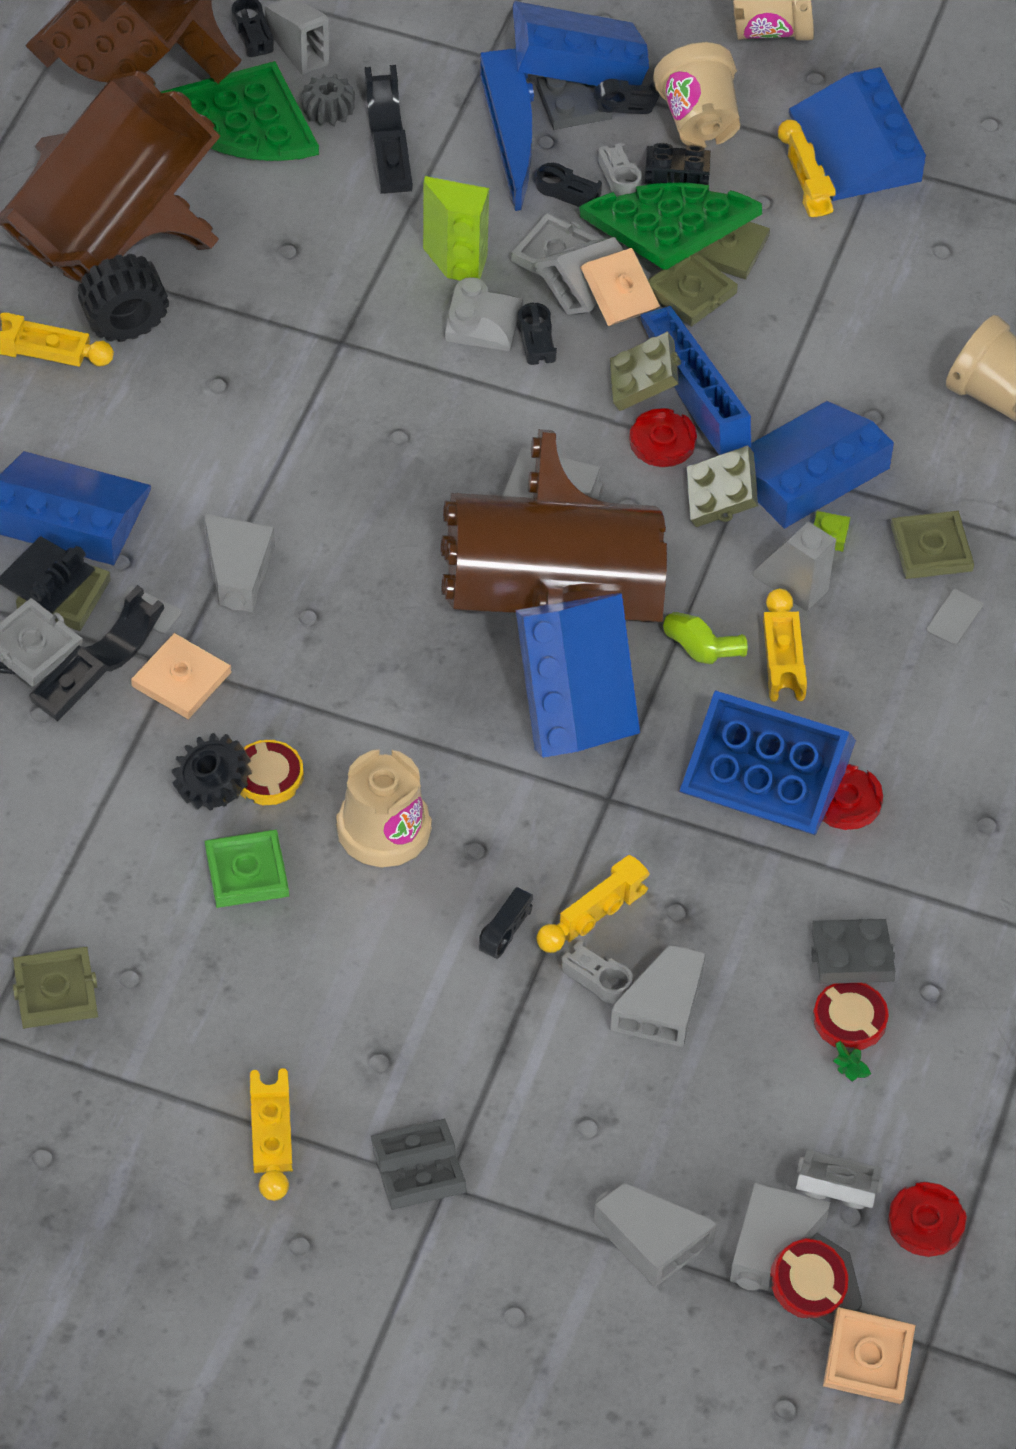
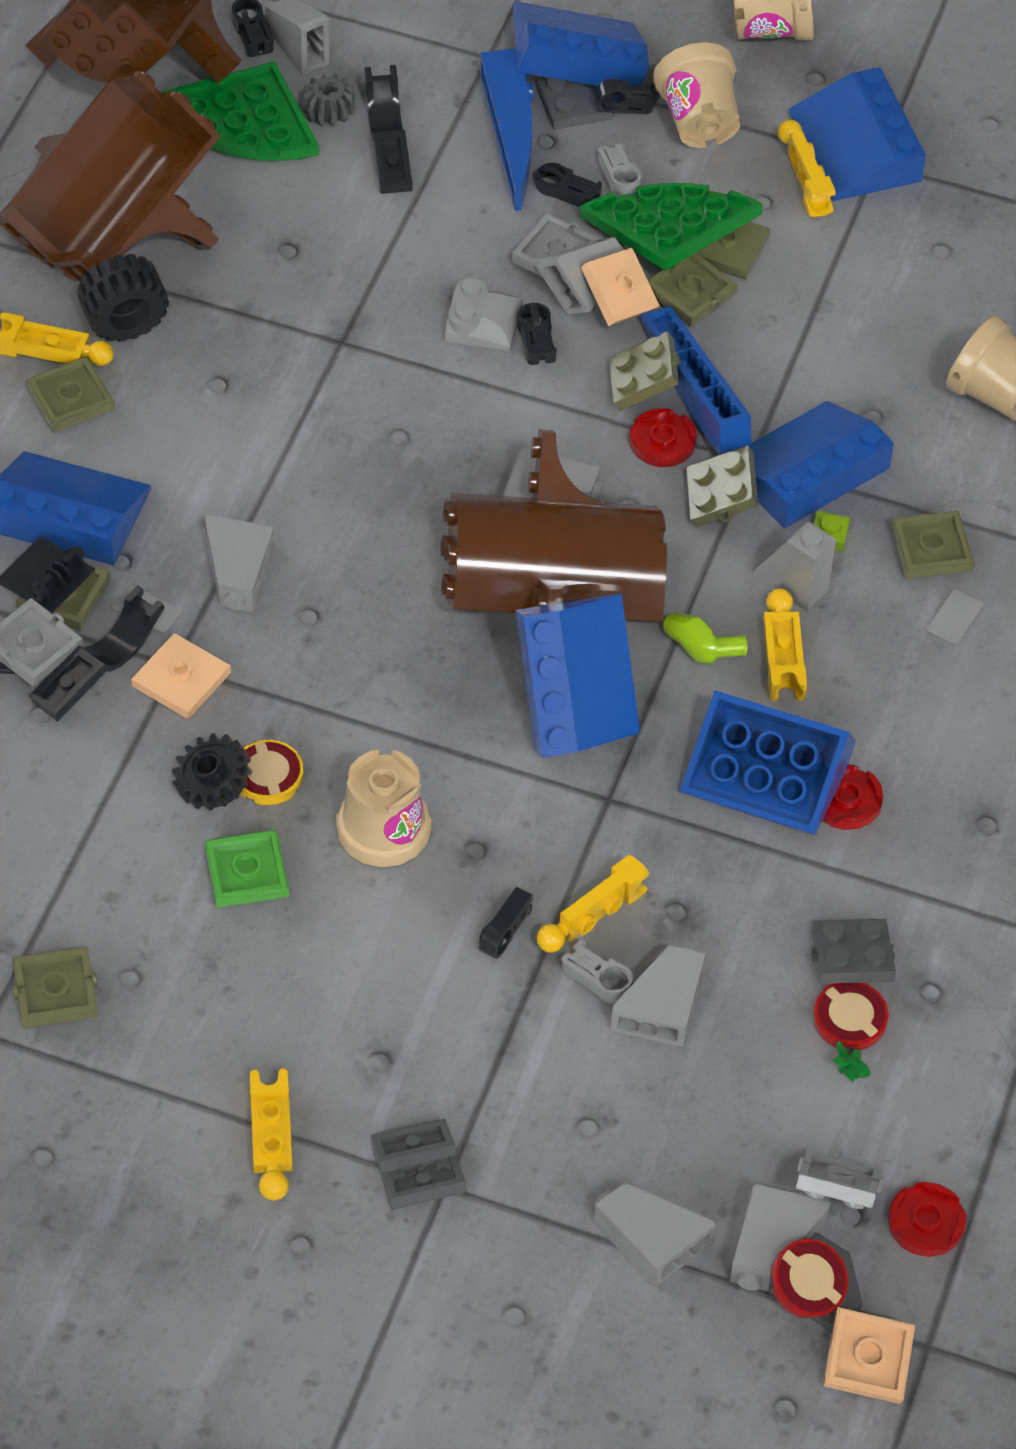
lime slope [423,176,489,281] -> none
black hinge [644,143,711,185] -> none
none -> olive plate [26,357,115,433]

